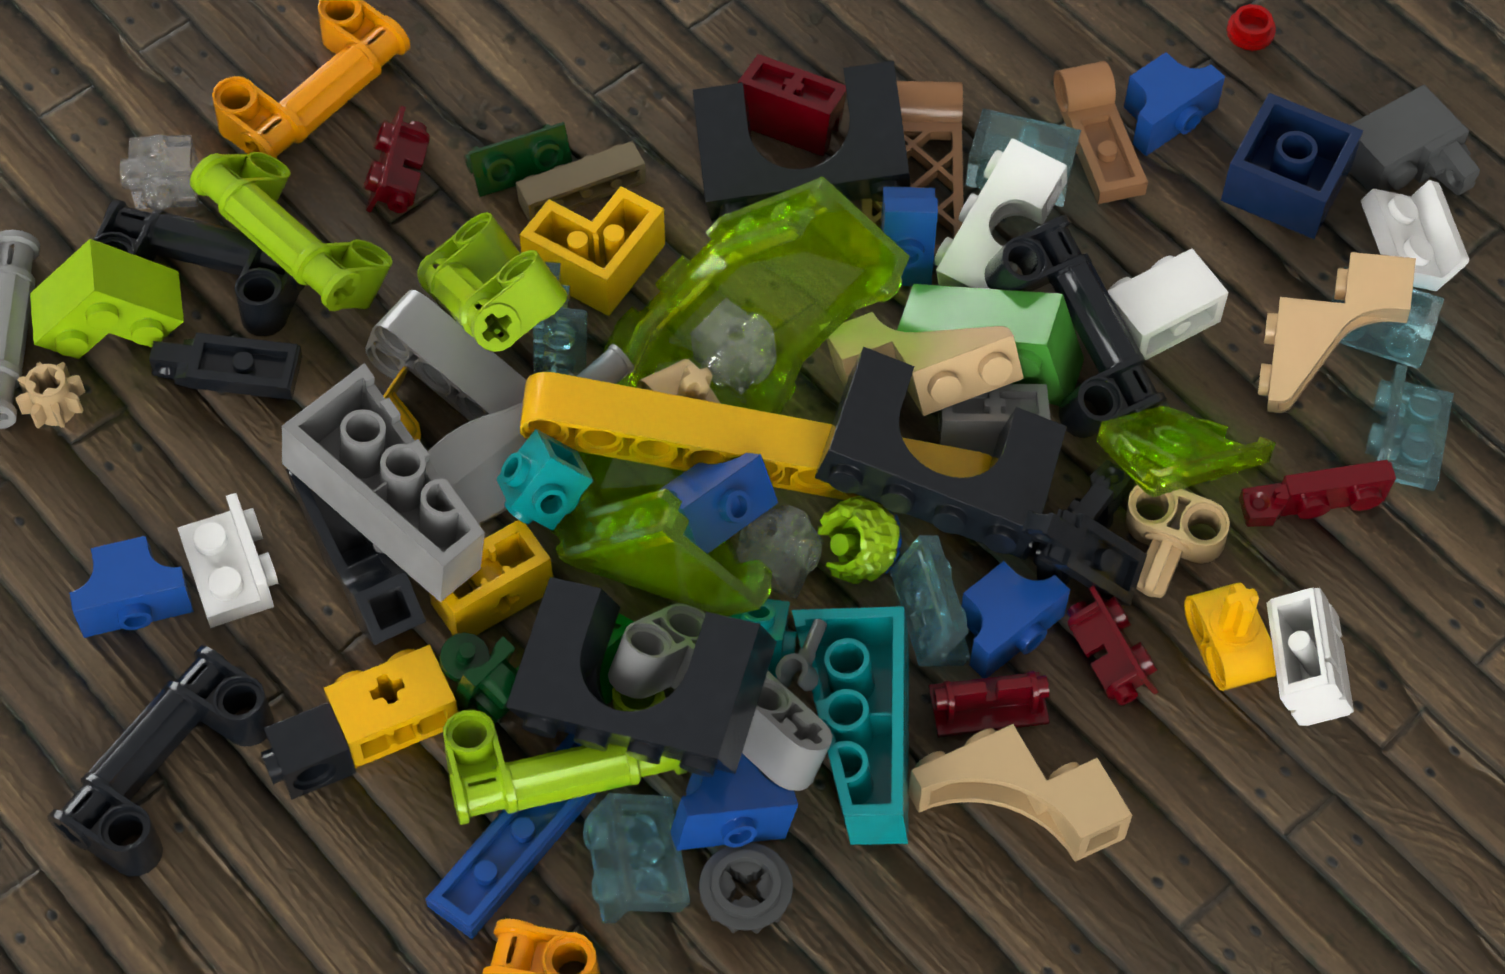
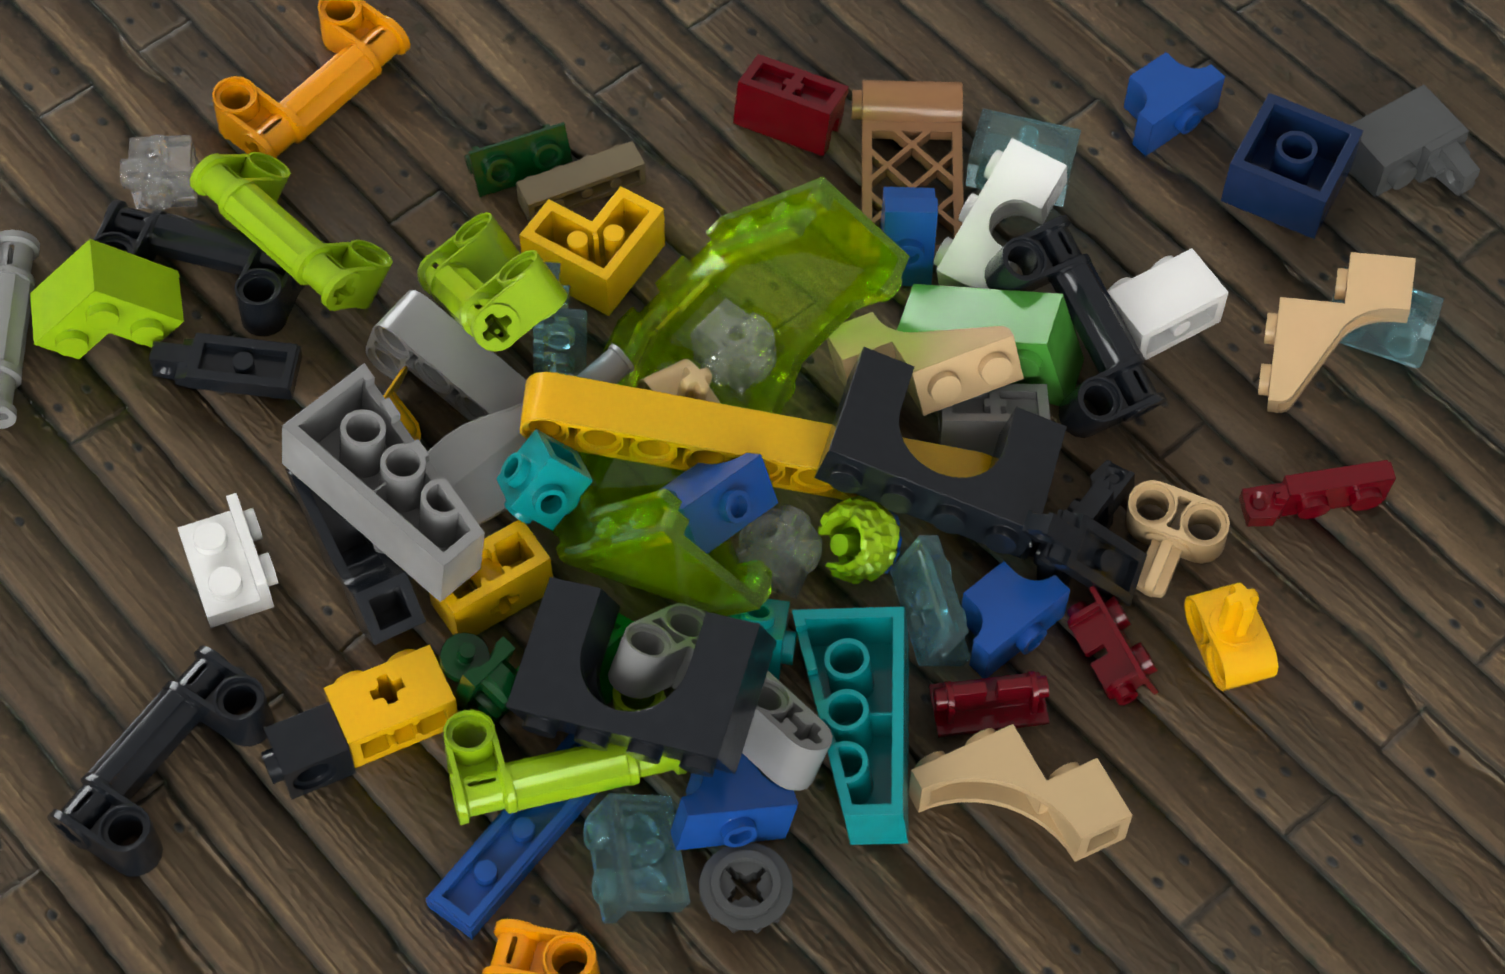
tan gear [15,362,86,428] -> none
blue brick [69,536,194,638] -> none
dark red hinge [364,105,430,213] -> none
black arch [692,61,911,223] -> none
dark grey hand [776,619,827,691] -> none
medium nougat plate [1054,61,1148,204] -> none
clear neon green wing [1096,406,1276,497] -> none
red plate [1226,4,1276,51] -> none
white brick [1266,587,1354,726] -> none
white bracket [1360,180,1469,291] -> none
clear light blue bracket [1365,363,1454,491] -> none

